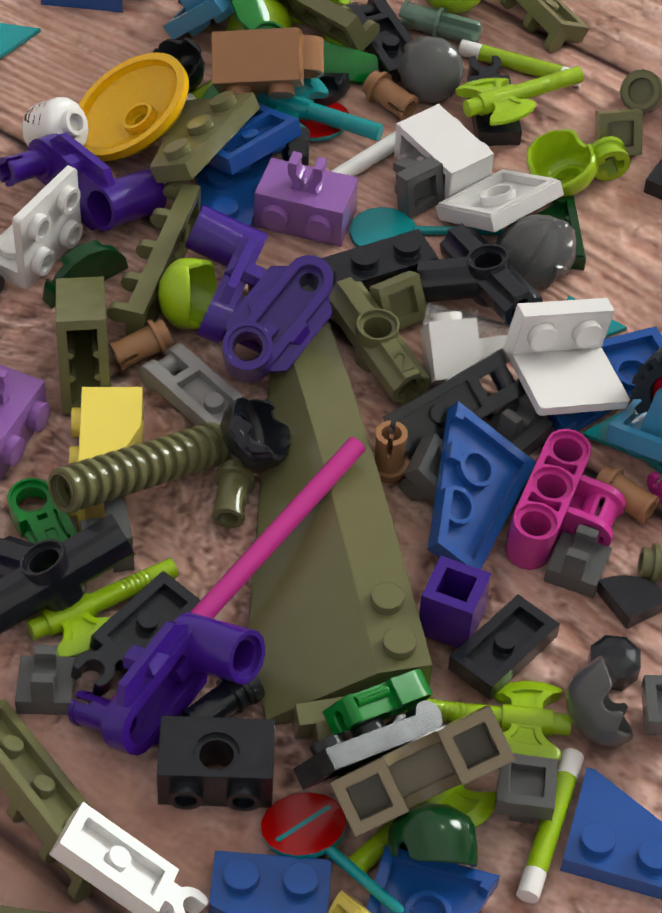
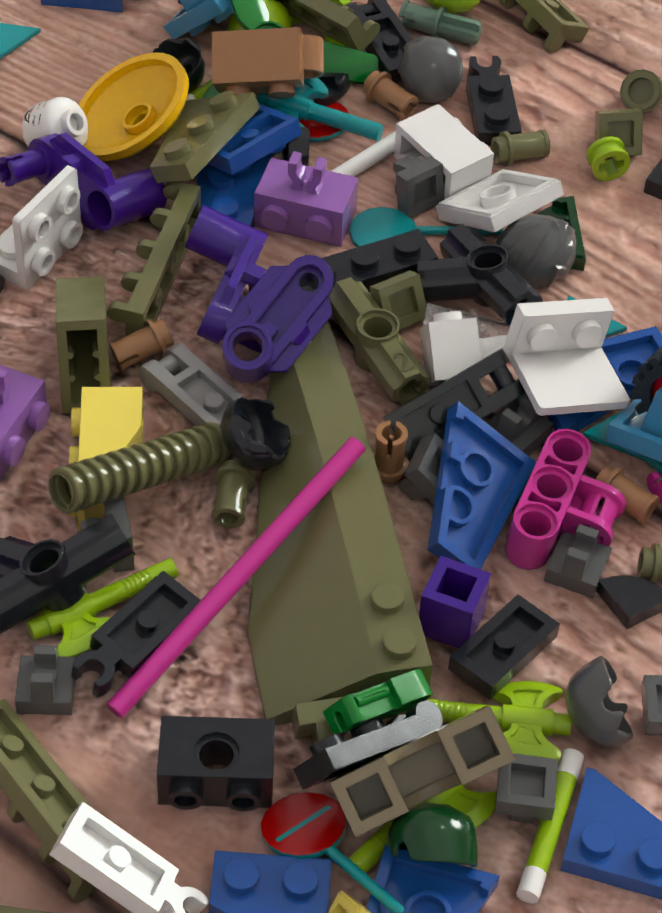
green piece [8,478,78,544] -> none
dark green tile [42,240,129,309] -> none
dark purple piece [68,612,265,756] -> none
lime hair [157,258,216,330] -> none
black pin [180,676,265,718] -> none
lime piece [455,66,584,125] -> none
lime bar [458,39,584,88] -> none
lime hair [526,129,597,198] -> none
black tile [588,635,641,691] -> none
none -> olive pin [491,129,550,167]

